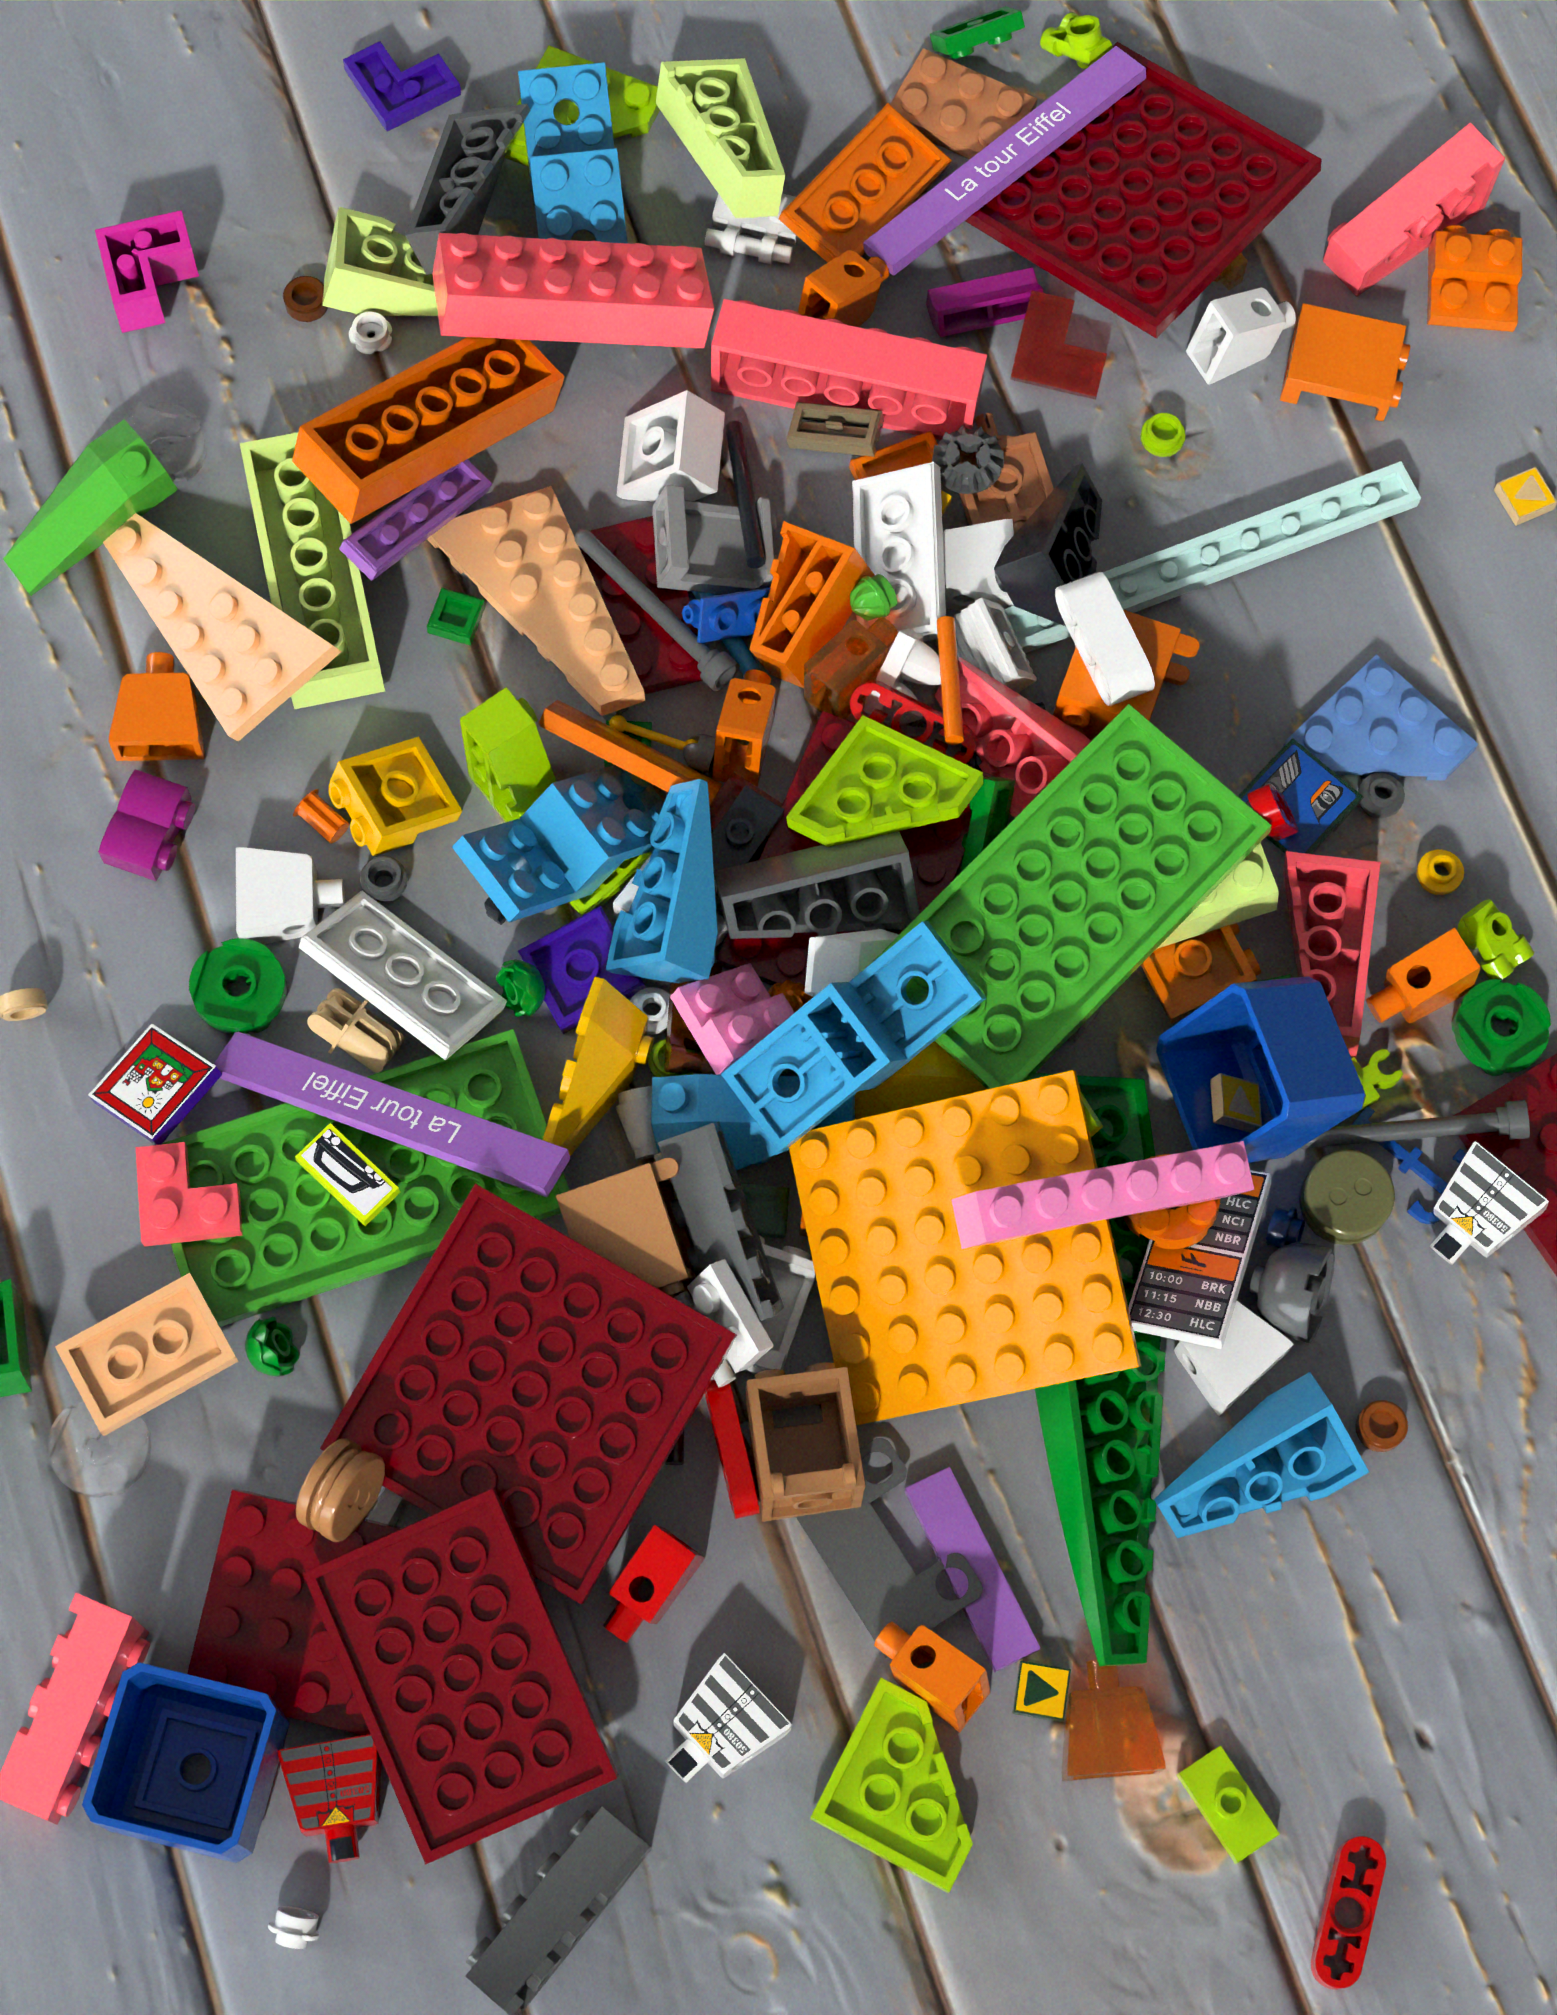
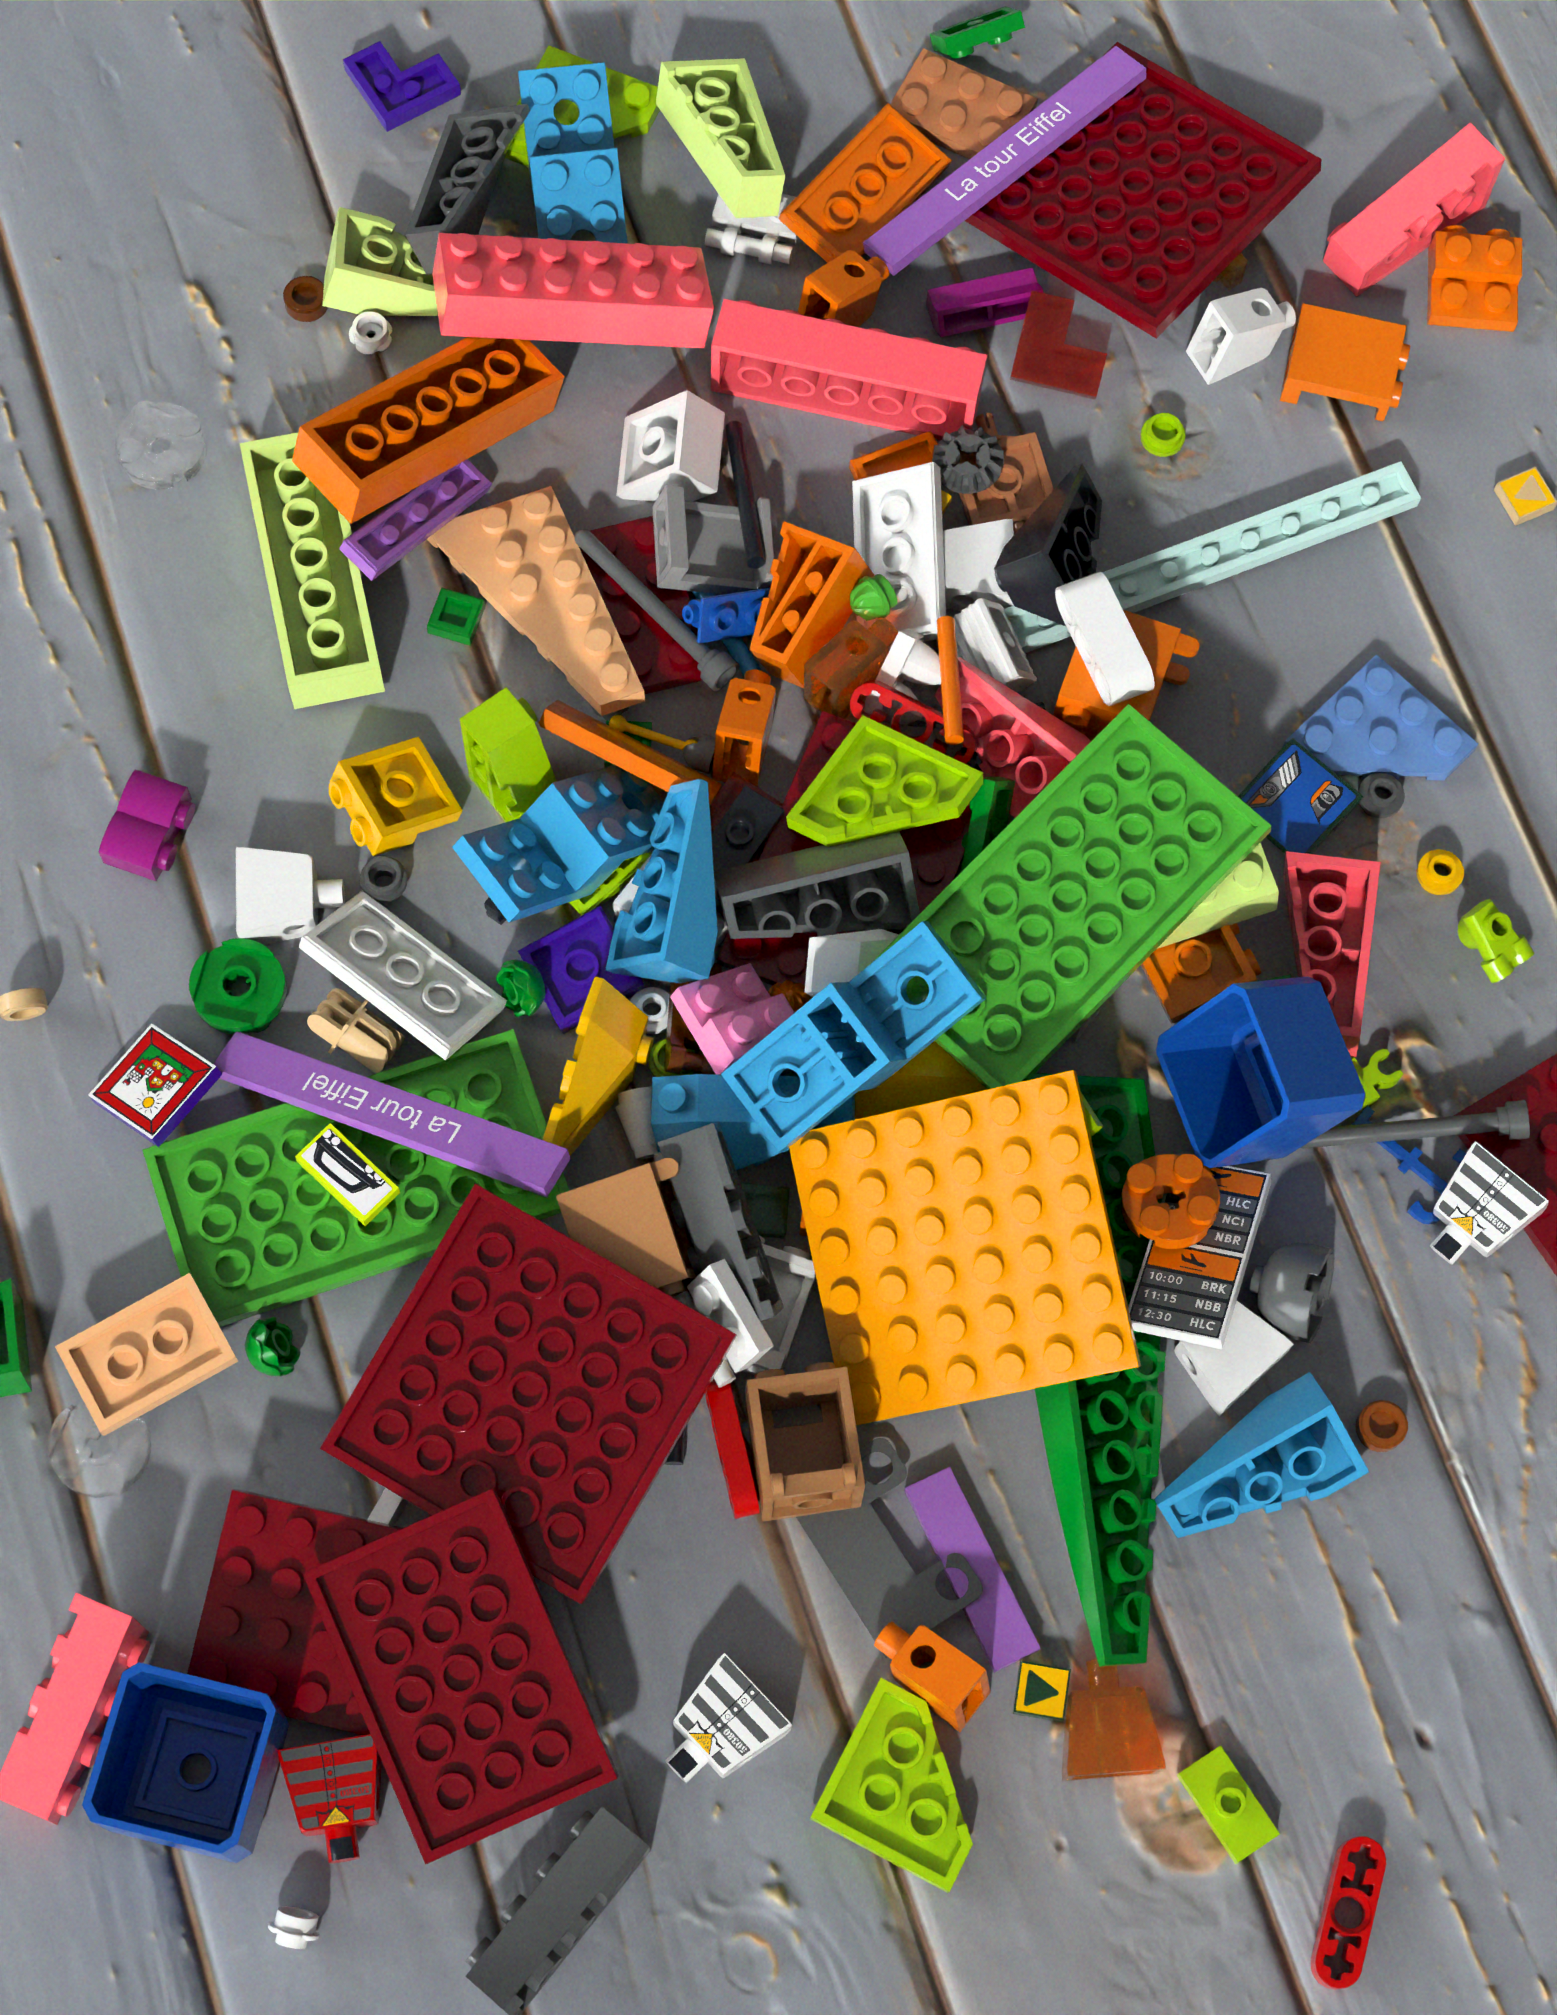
bright green wedge [3,419,178,596] -> none
dark pink brick [95,210,199,333] -> none
light nougat wing [103,513,342,742] -> none
orange torso [109,652,205,761] -> none
coral plate [135,1142,243,1247] -> none
orange piece [293,789,350,844] -> none
medium nougat head [296,1438,385,1542] -> none
red torso [603,1525,705,1643] -> none
dark tan tile [786,402,884,457] -> none
bright pink arch [951,1141,1255,1249] -> none
lime plate [1040,12,1113,69] -> none
tan tile [1210,1073,1262,1133] -> none
red beam [1247,784,1299,841] -> none
dark blue plate [1266,1207,1305,1248] -> none
olive head [1299,1149,1395,1245] -> none
orange torso [1366,928,1481,1023] -> none
green plate [1451,979,1551,1076] -> none

